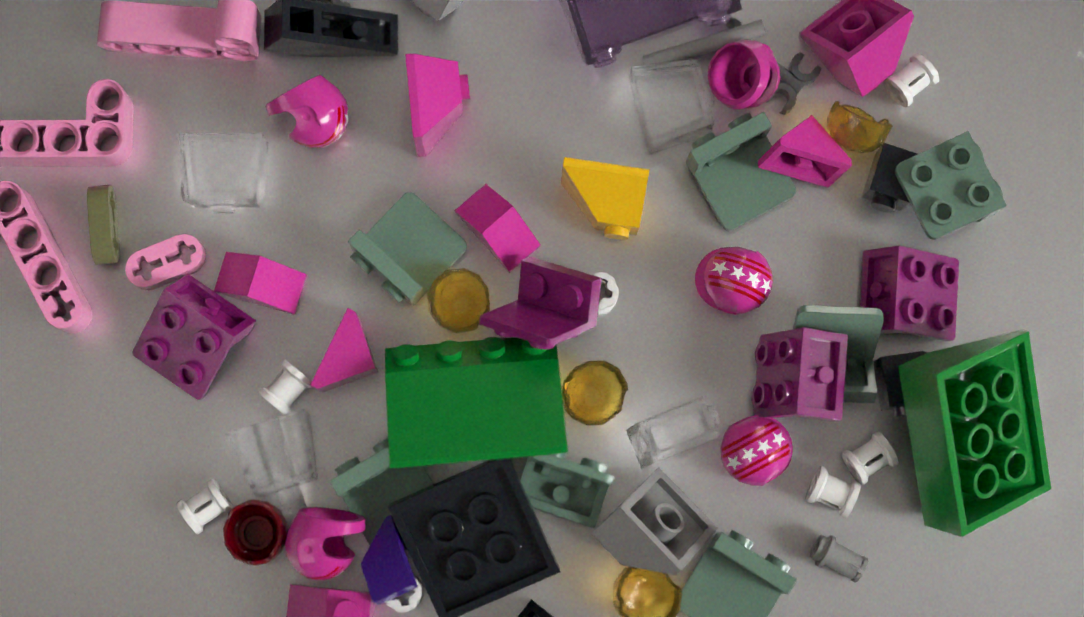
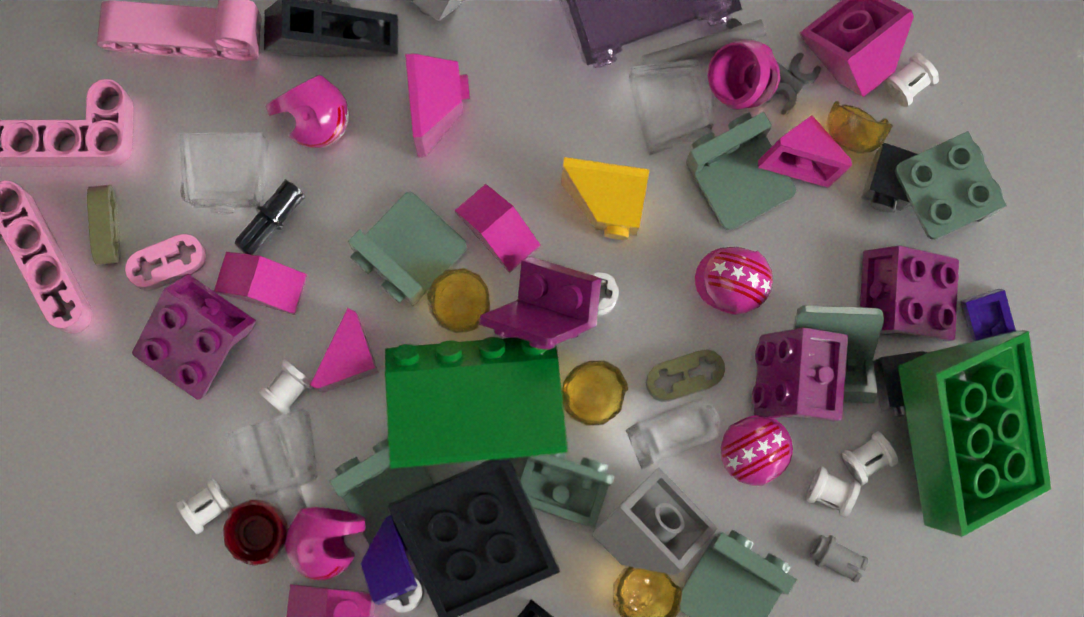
none -> black axle [235,179,306,255]
none -> olive beam [646,349,725,402]
none -> dark purple slope [960,289,1019,341]

